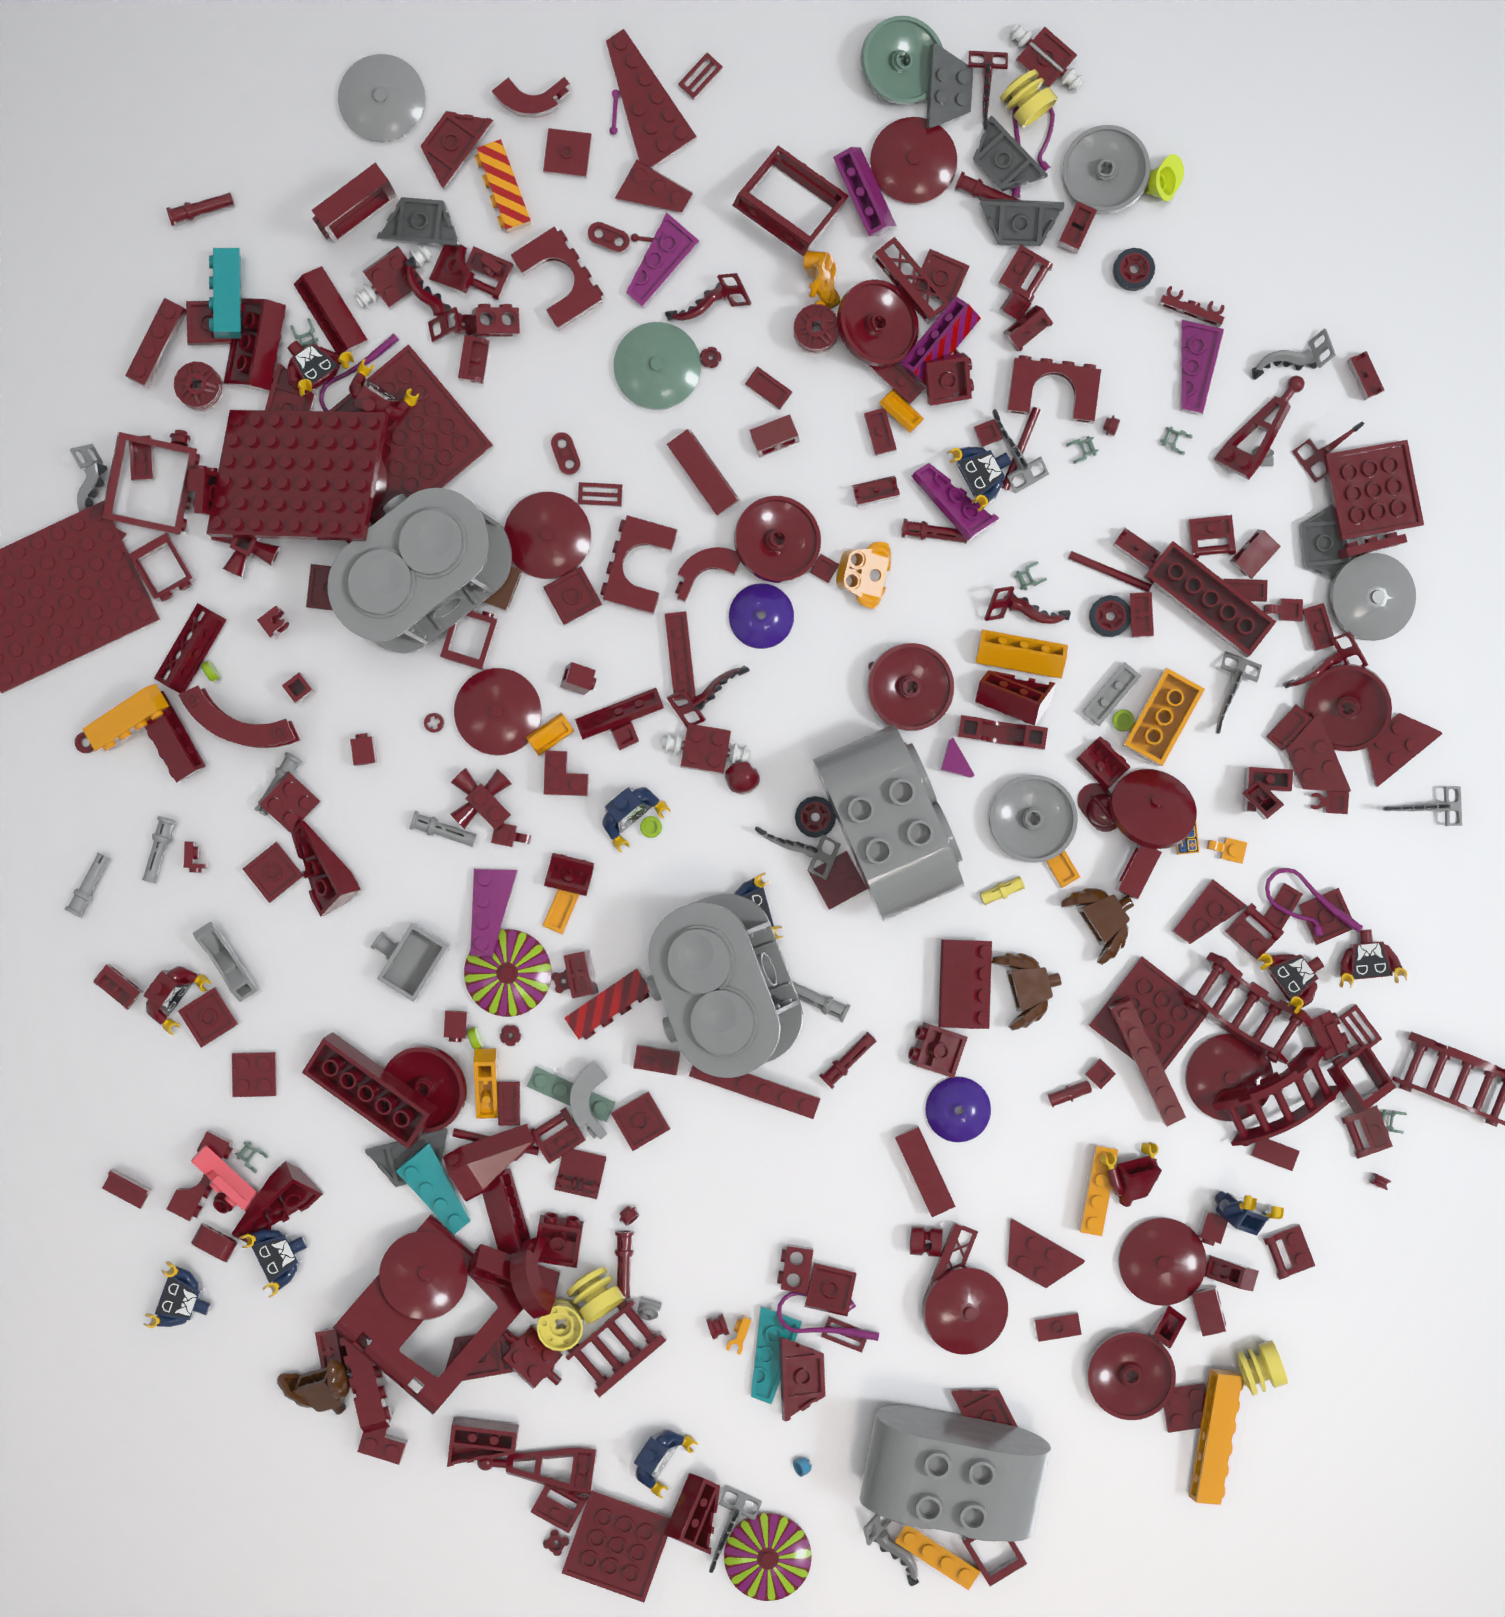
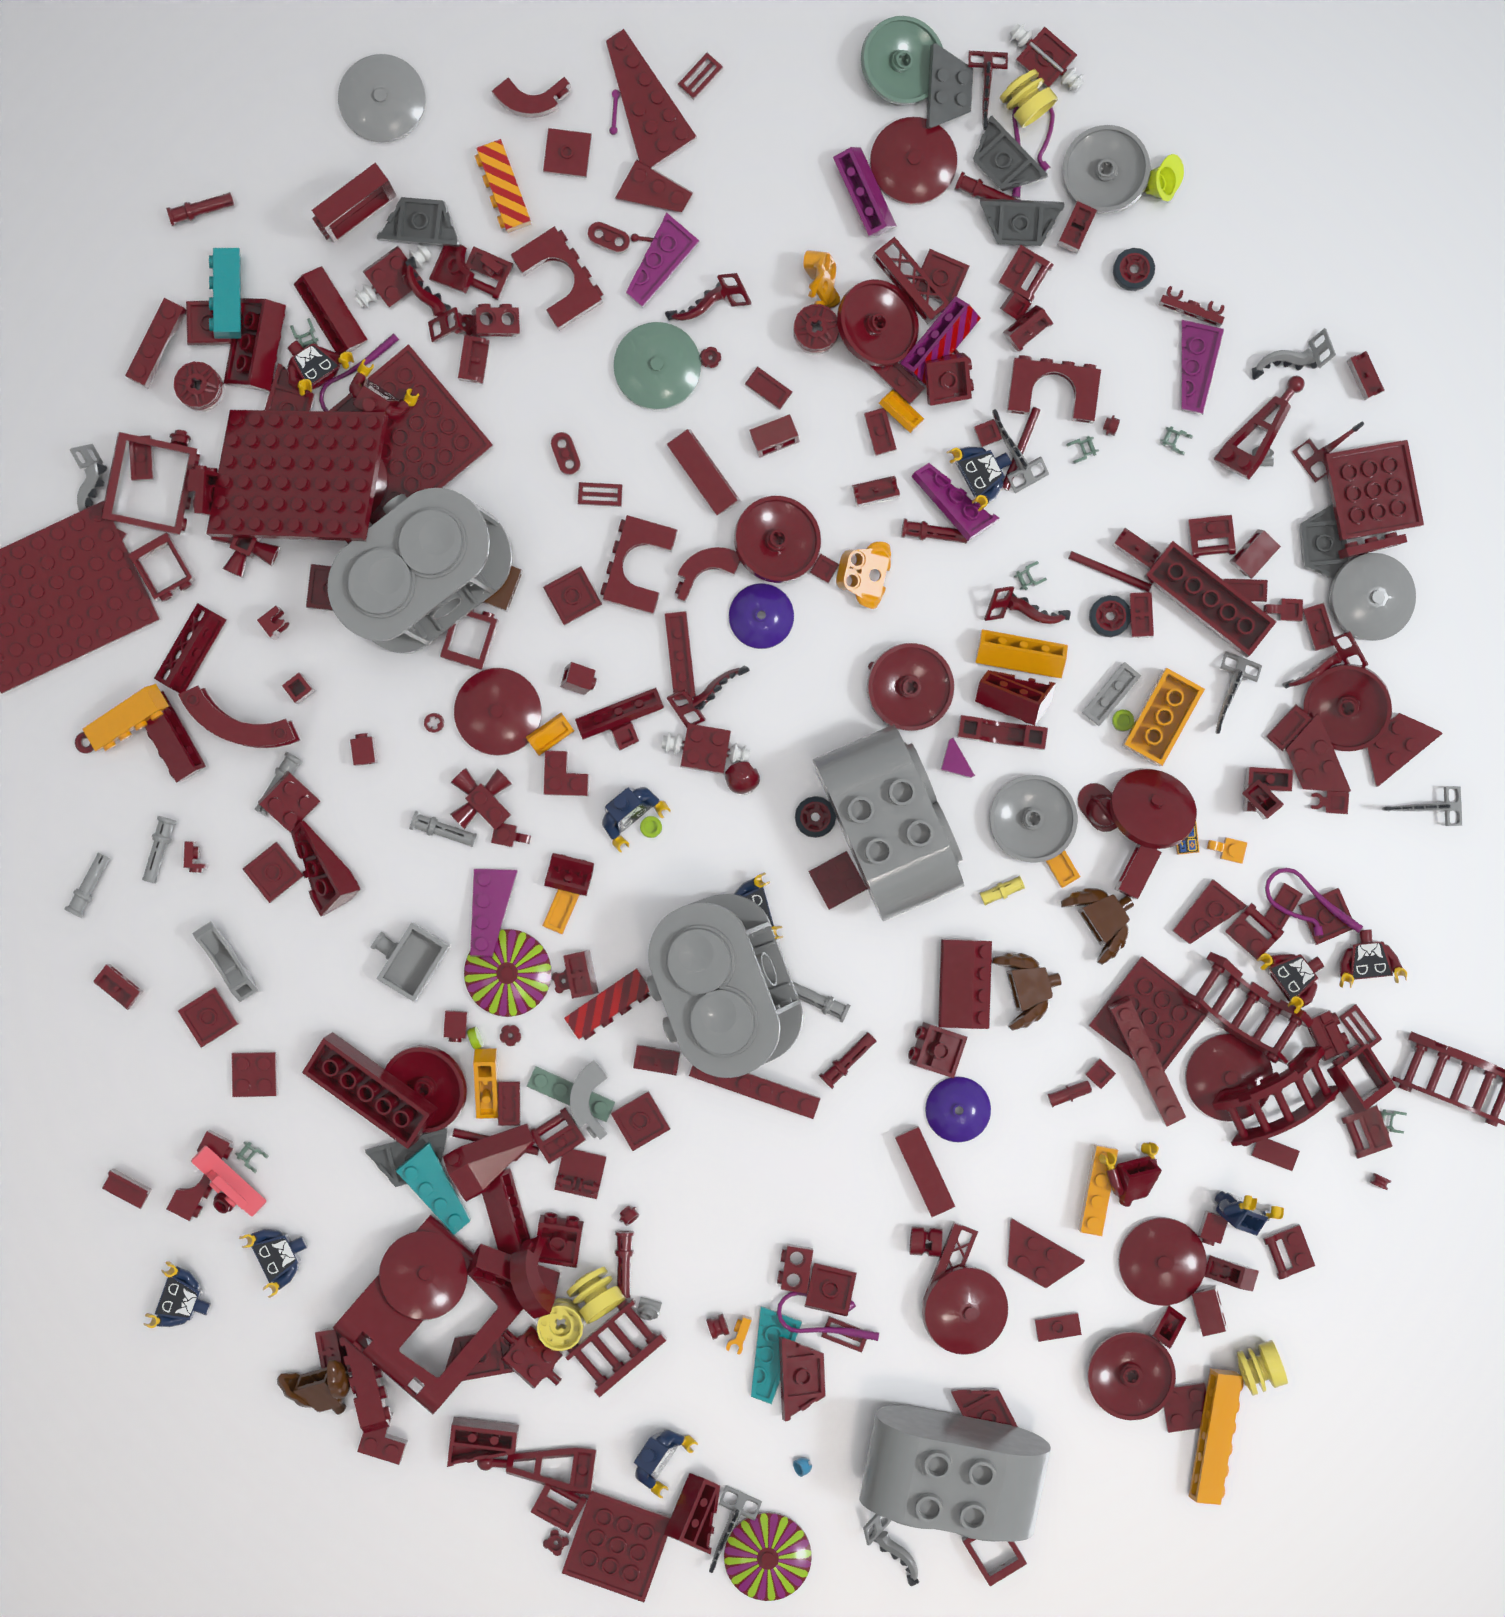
dark red torso [143,966,211,1035] -> none
dark red beam [191,1223,238,1262] -> none
lime tile [201,660,221,682] -> none
dark red wedge [232,1161,323,1243] -> none
dark red wing [421,111,494,189] -> none
dark red dish [504,492,591,579] -> none
dark red window [732,145,849,257] -> none
light grey piece [755,826,841,880] -> none
light orange brick [894,1525,980,1590] -> none
dark red bracket [1076,736,1130,790] -> none

